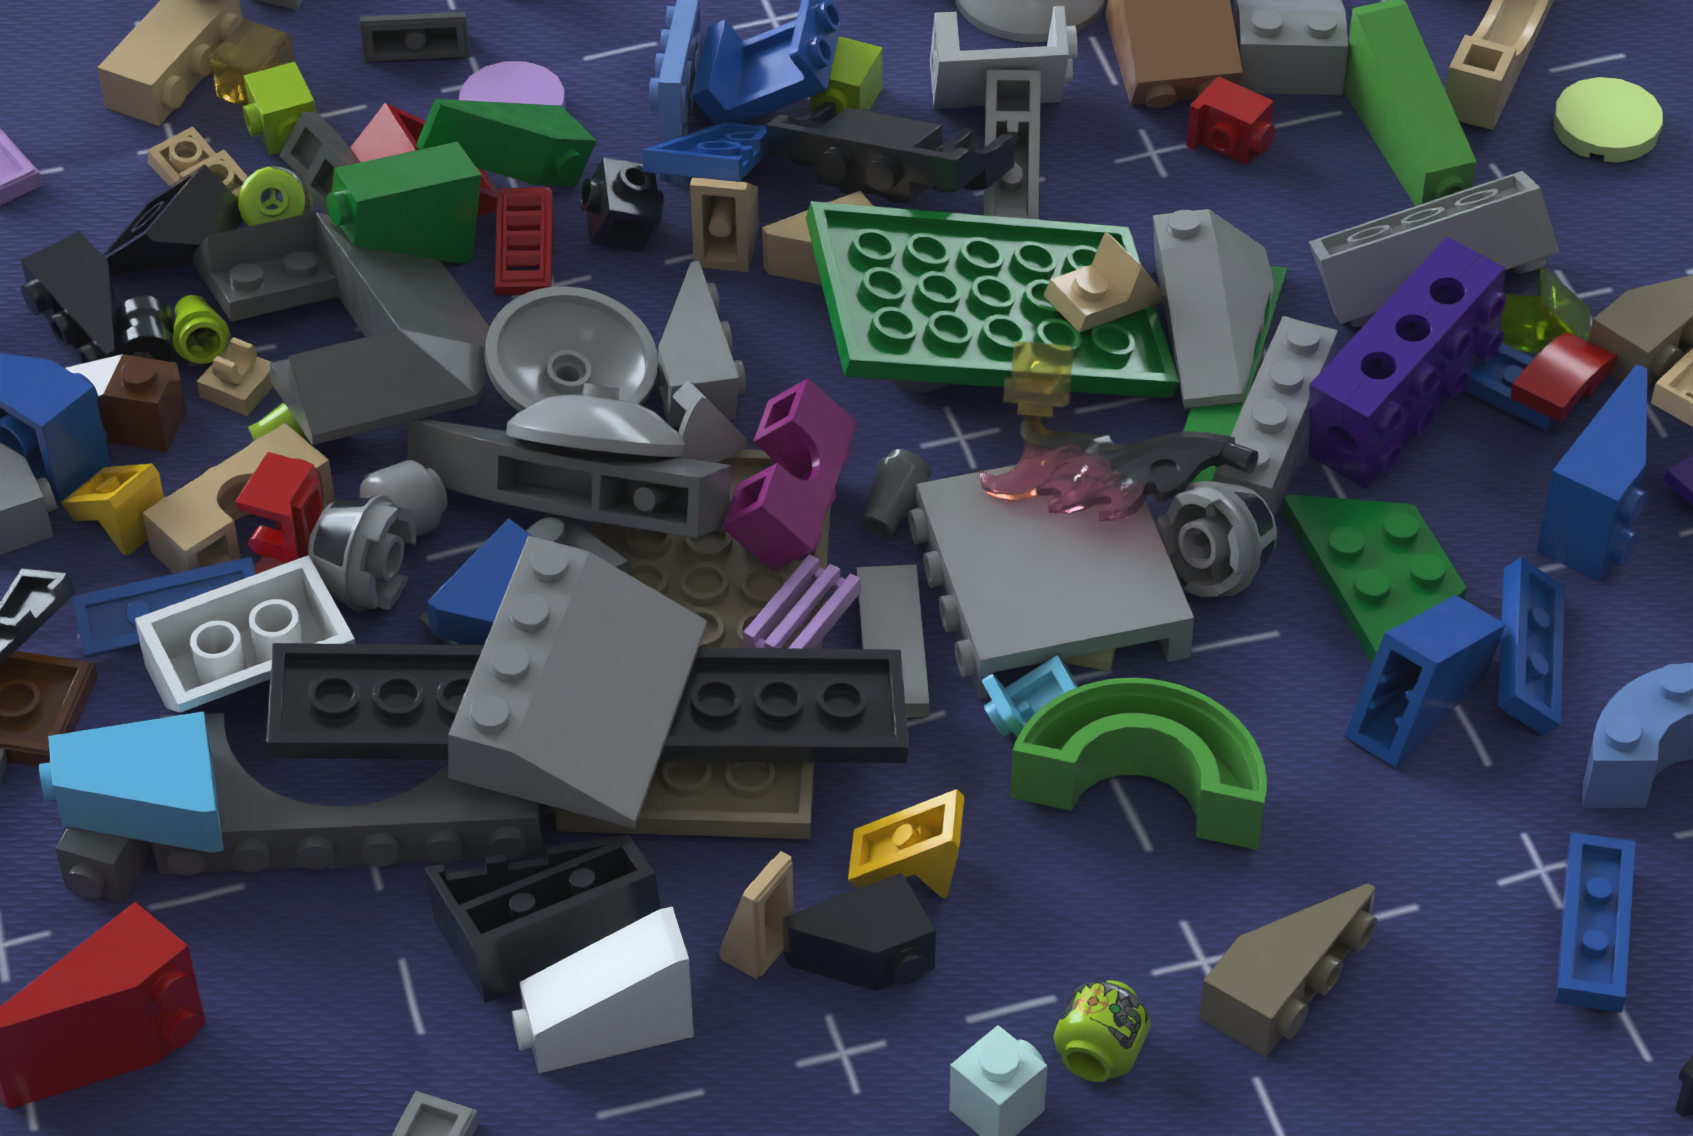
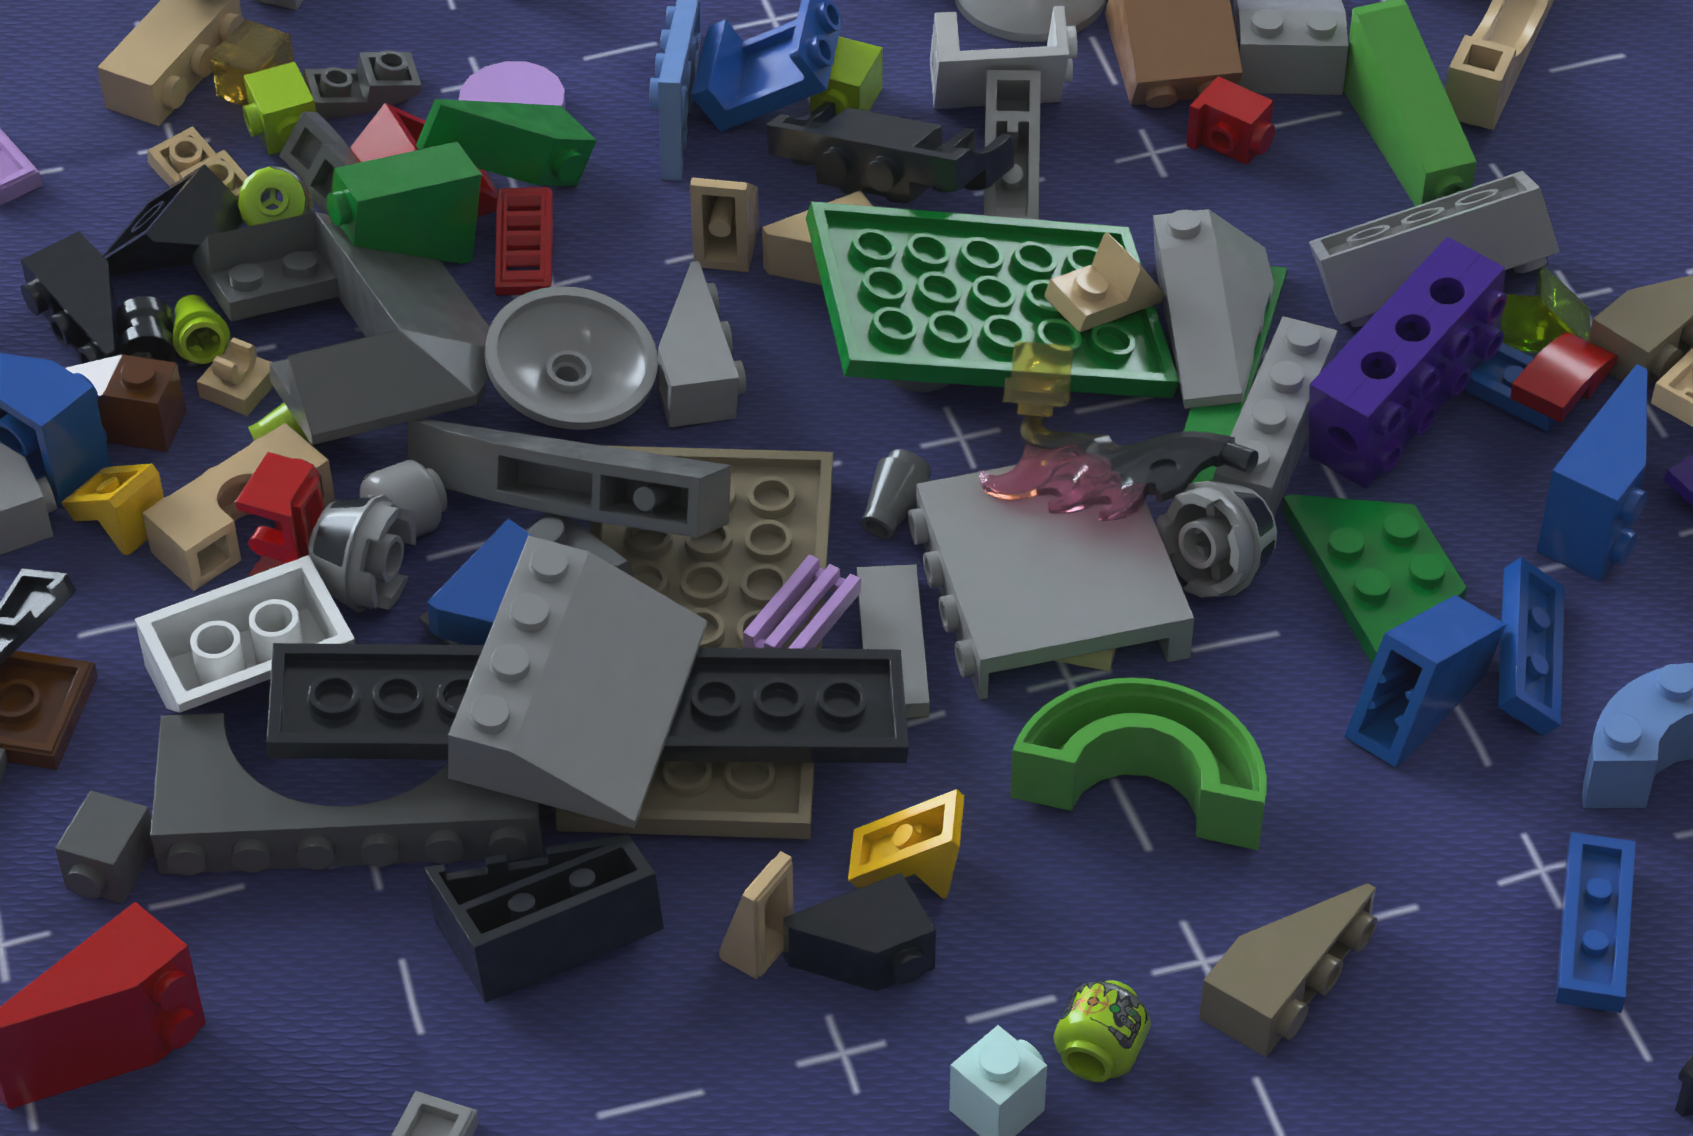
medium azure slope [39,711,224,853] -> none
blue plate [71,556,256,659] -> none
dark grey slope [360,12,470,62] -> none
light grey dish [506,383,685,457] -> none
white slope [512,907,694,1073] -> none
black brick [580,158,664,252] -> none
blue wing [643,122,769,184] -> none
light grey tile [672,380,748,463] -> none
magenta arch [721,378,857,571] -> none
medium azure bracket [982,655,1078,738] -> none
yellowish green tile [1554,77,1663,163] -> none
none -> dark grey slope [303,50,422,119]

